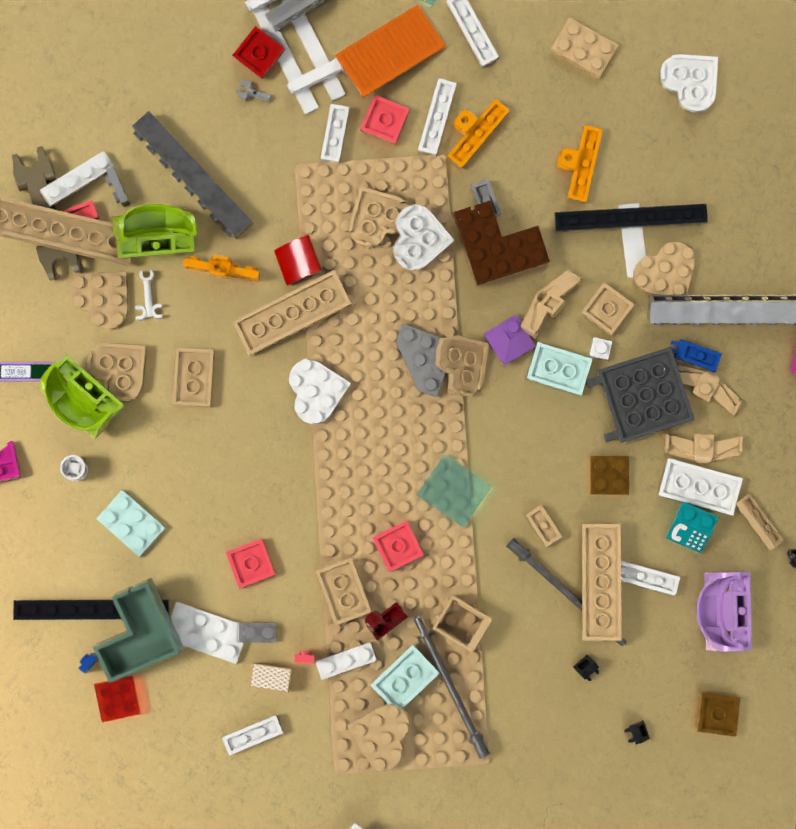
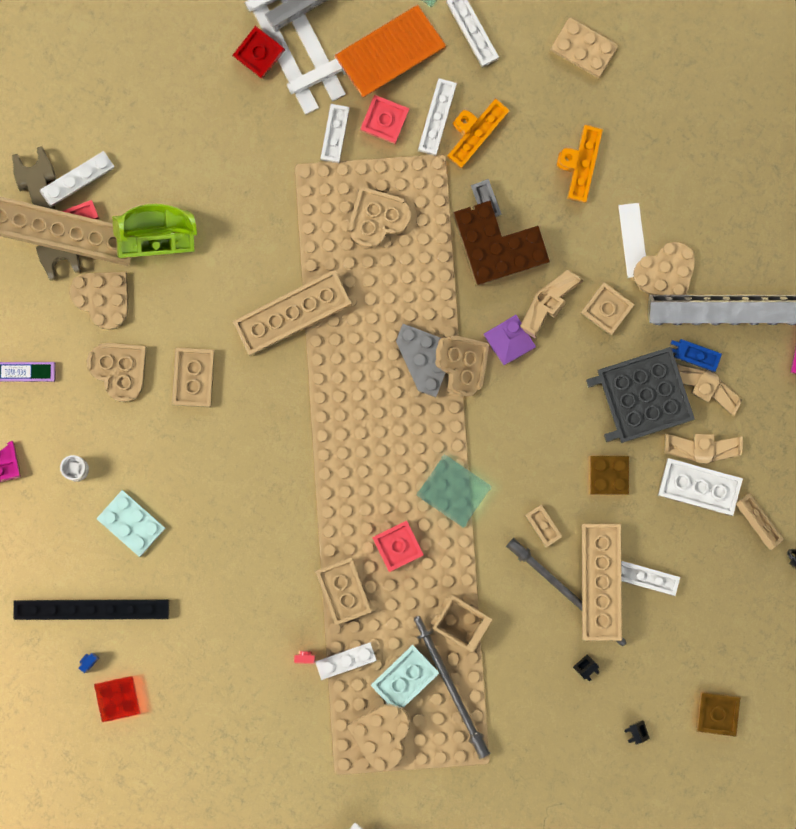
lime piece [38,355,124,439] -> none
sand green piece [93,578,184,683] -> none
light grey plate [105,166,130,207] -> none
flat silver brick [132,111,253,239] -> none
white bar [135,270,163,321] -> none
white plate [170,602,244,664] -> none
light orange plate [183,255,260,282] -> none
white plate [222,715,283,755] -> none
coral plate [226,539,276,589] -> none
light grey bar [236,80,272,102] -> none
light grey plate [237,623,276,643] -> none
tan panel [249,663,292,692] -> none
red slope [274,235,321,285] -> none
white plate [289,359,351,424] -> none
dark red plate [365,602,408,641] -> none
white plate [393,204,454,270] -> none
light aqua plate [526,342,592,396] -> none
black plate [554,204,708,232] -> none
white plate [589,337,612,361] -> none
white plate [660,54,718,113] -> none
teal slope [665,502,719,554] -> none
lavender piece [697,572,752,651] -> none

